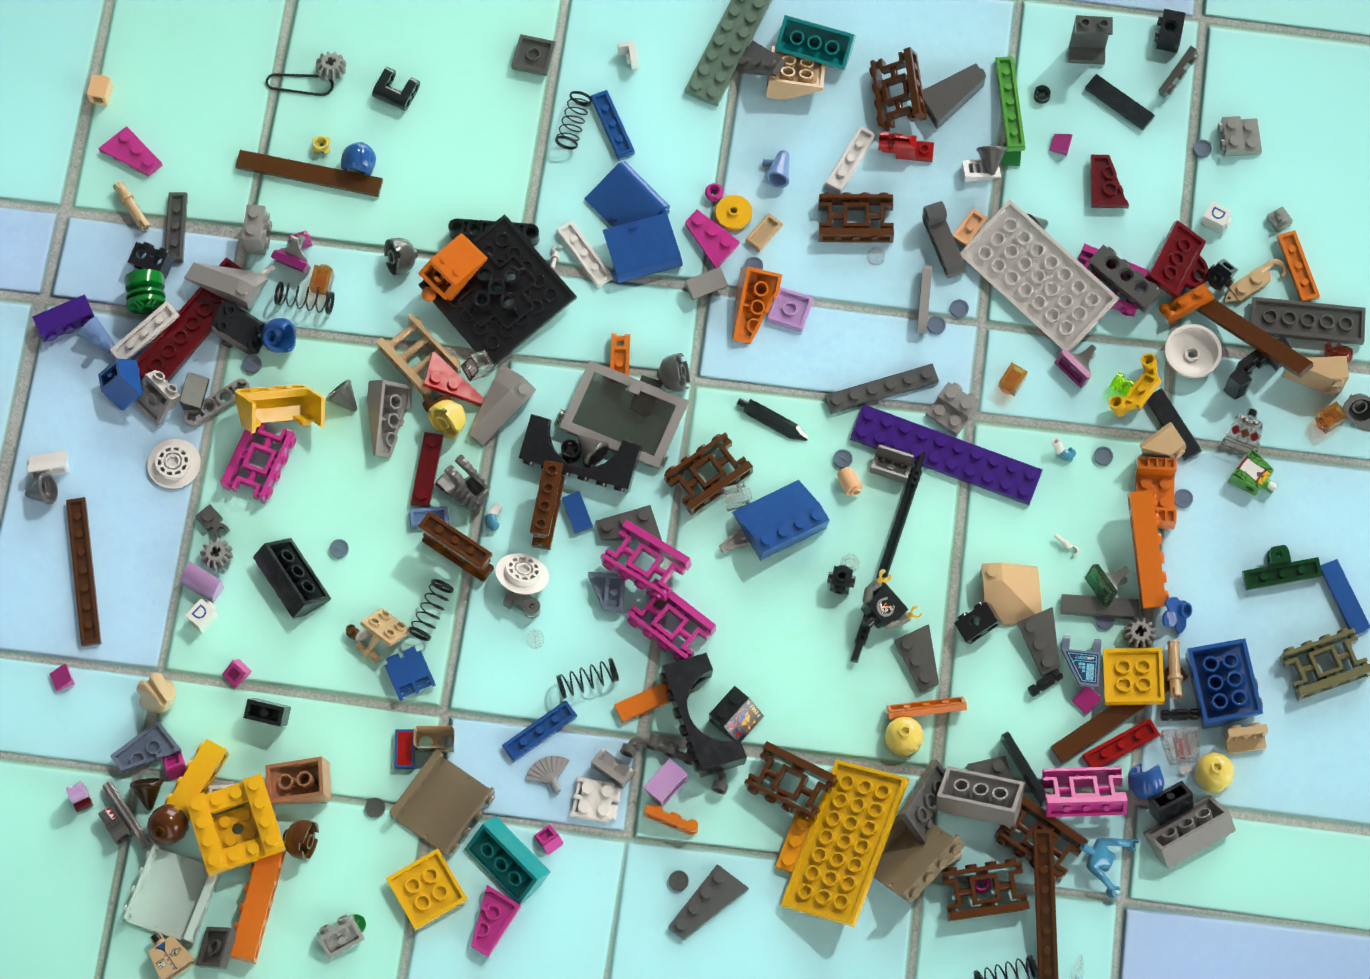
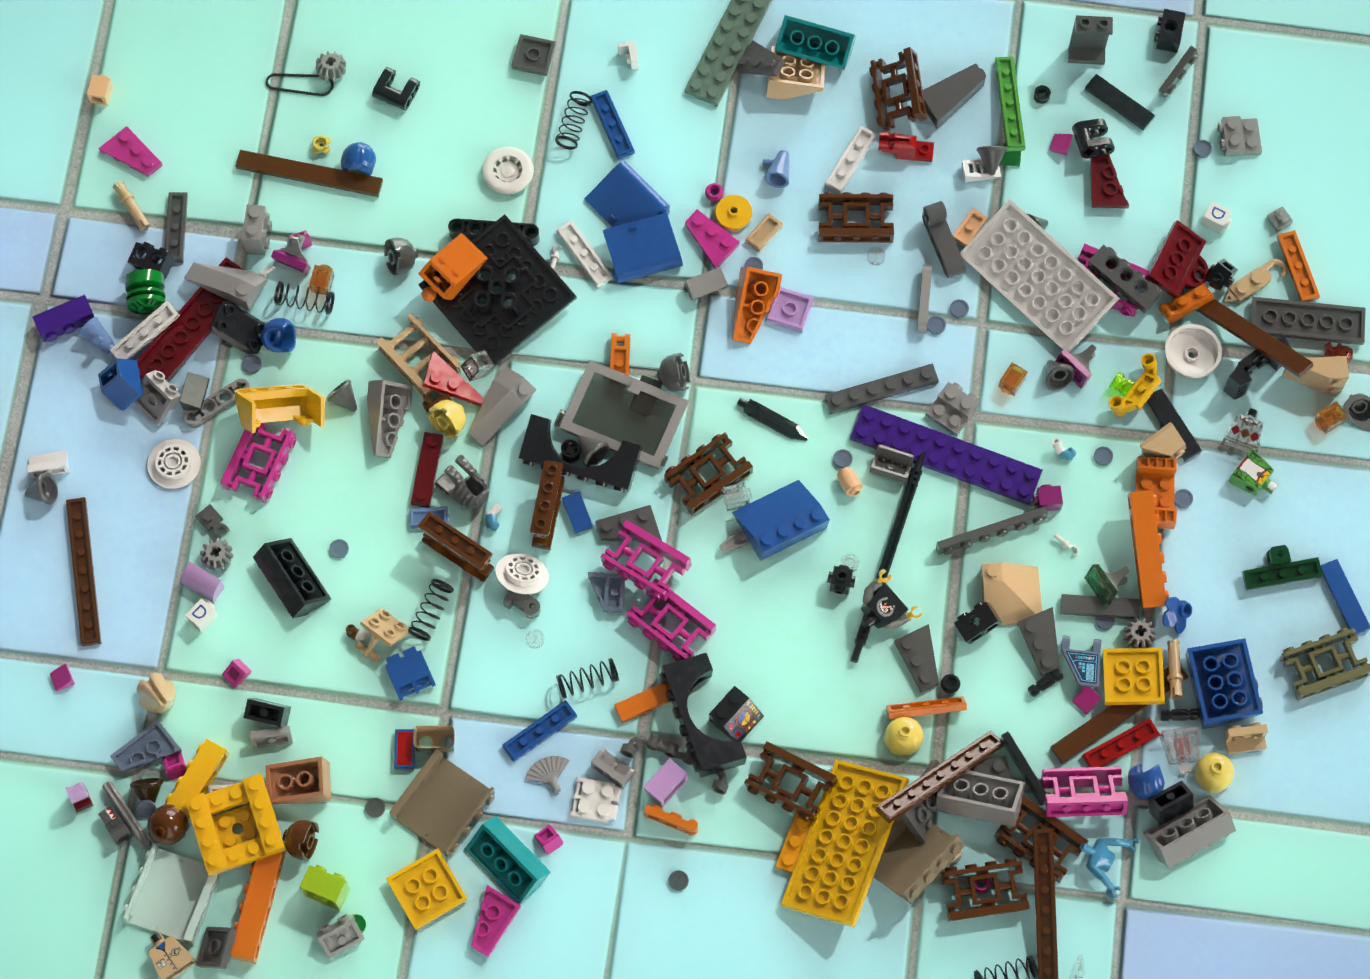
dark grey wing [668,864,749,940] -> none
none -> sand blue piece [136,800,157,818]
none -> light grey plate [250,726,293,749]
none -> lime brick [299,865,350,911]
none -> white wheel [482,147,534,194]
none -> tile [875,730,1004,823]
none -> dark grey plate [936,506,1048,555]
none -> black plate [941,674,960,694]
none -> magenta brick [1033,484,1063,511]
none -> dark grey hat [1045,360,1075,391]
none -> black connector [1072,119,1115,158]

